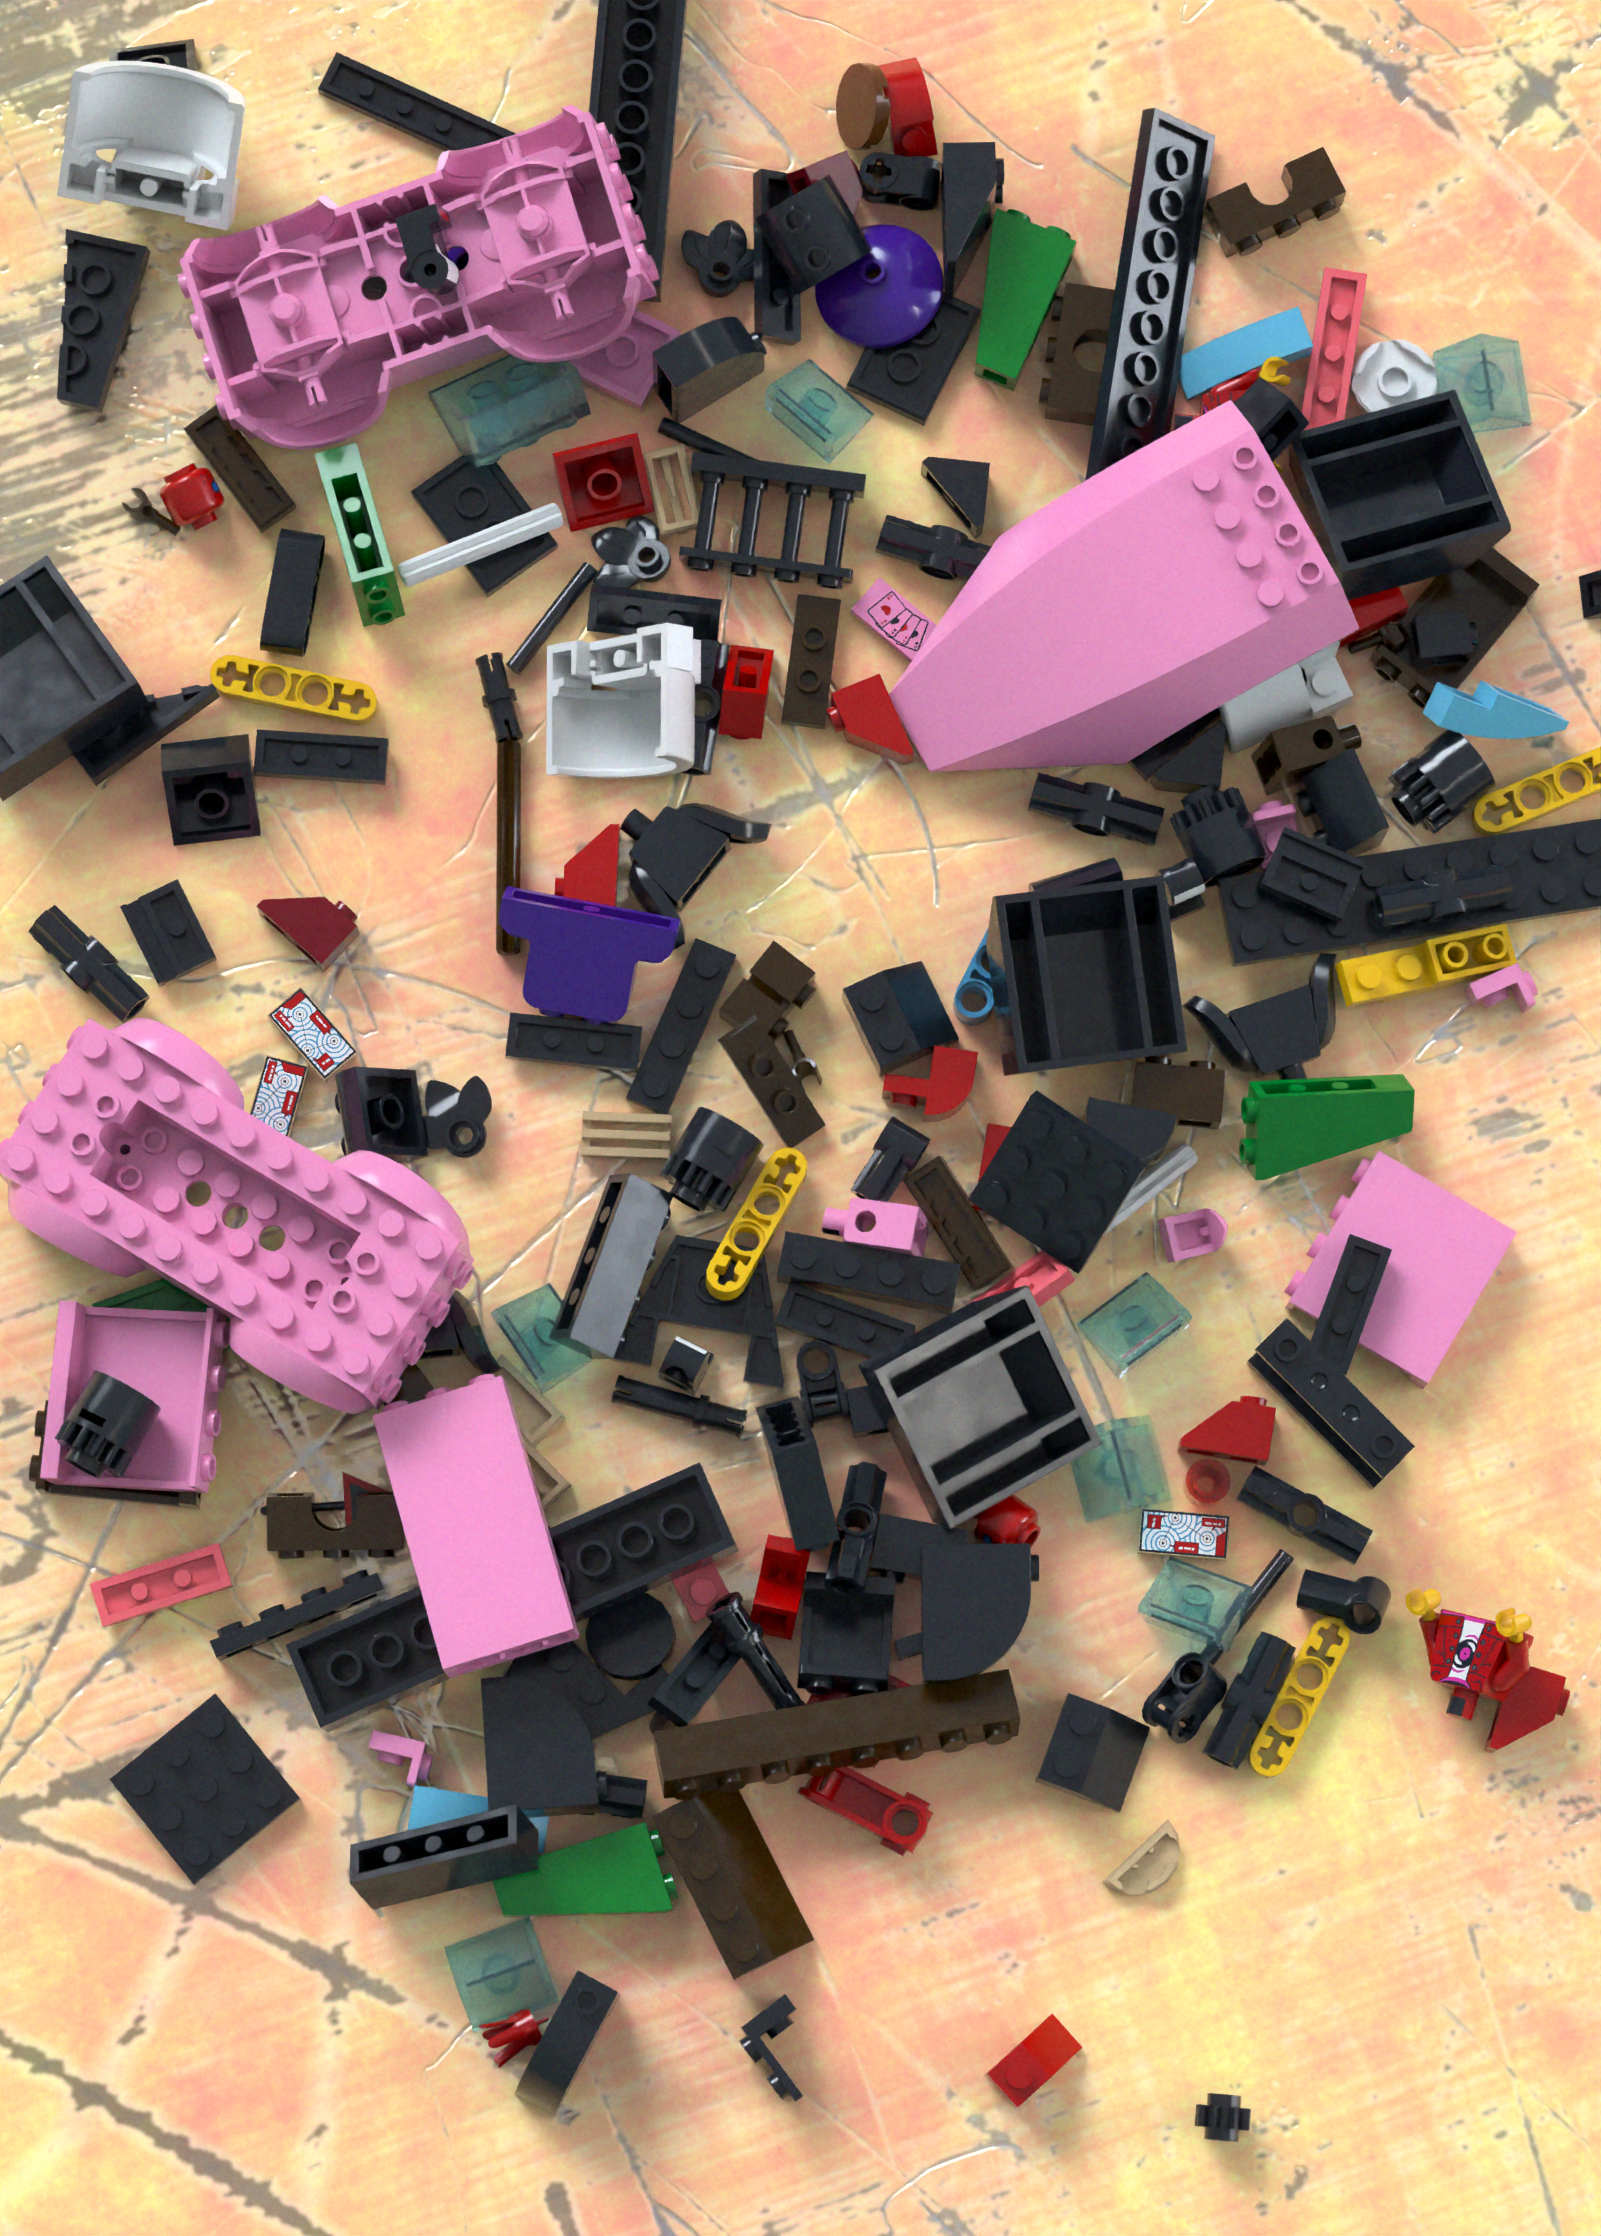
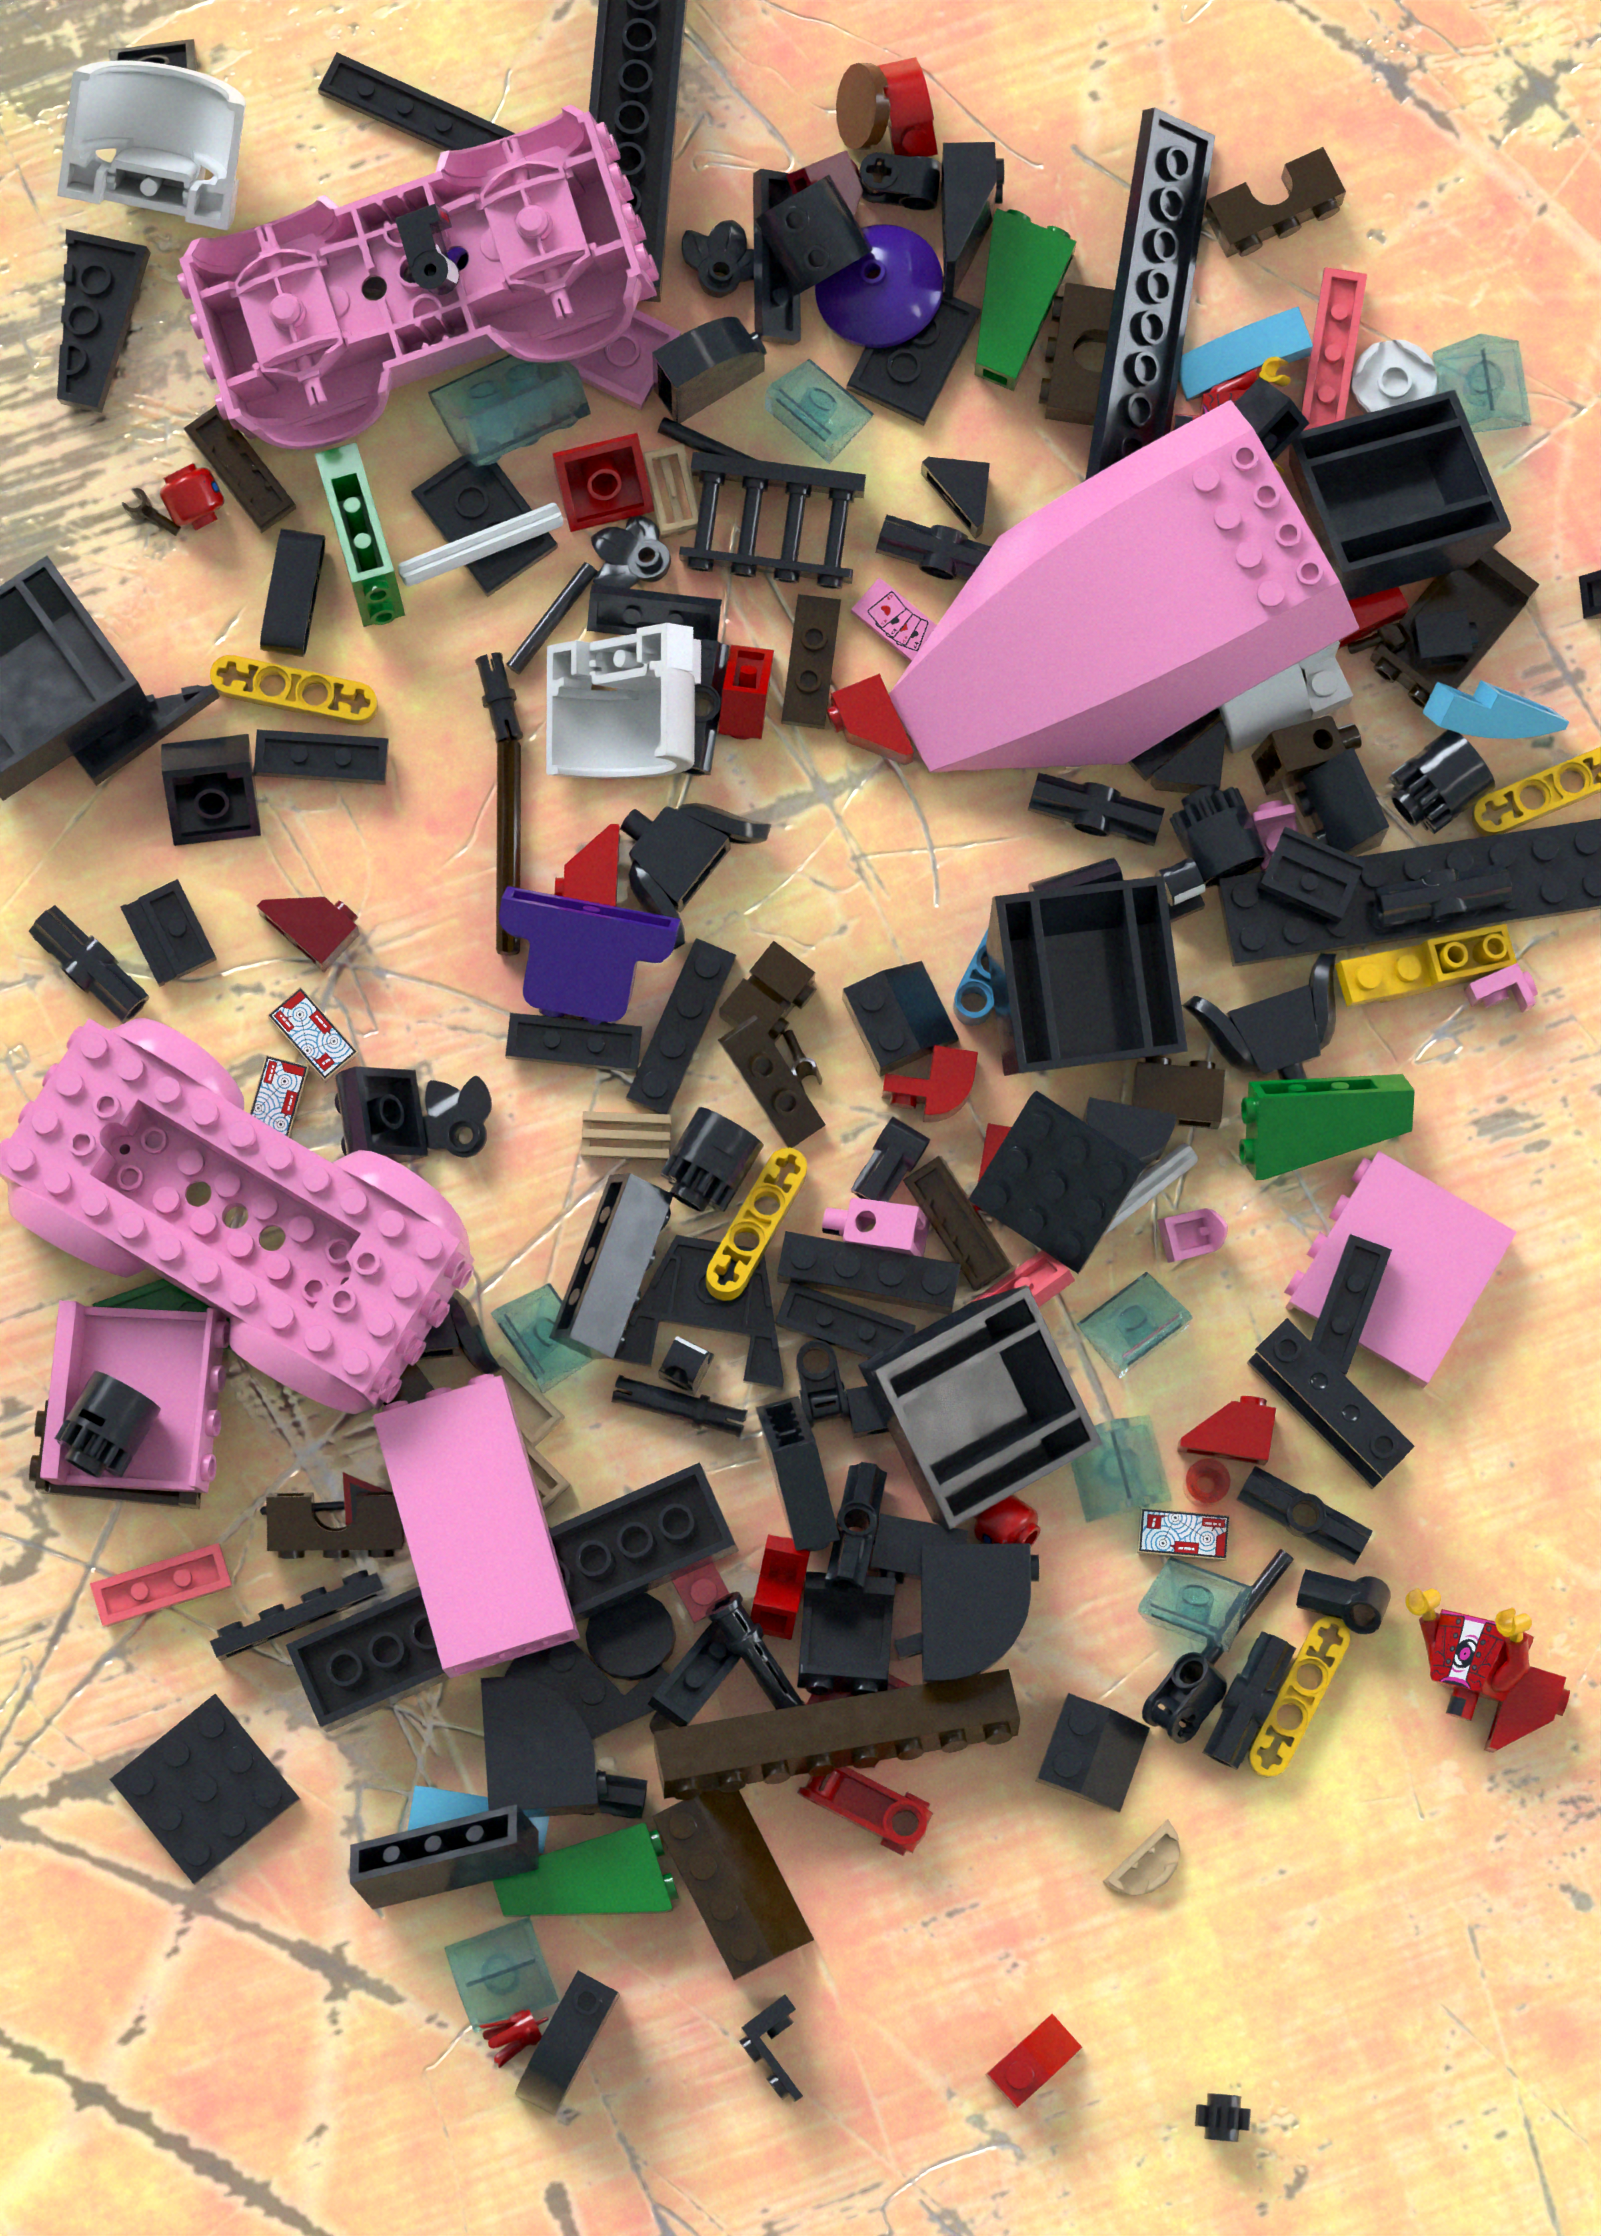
bright pink bracket [368,1730,433,1788] -> none

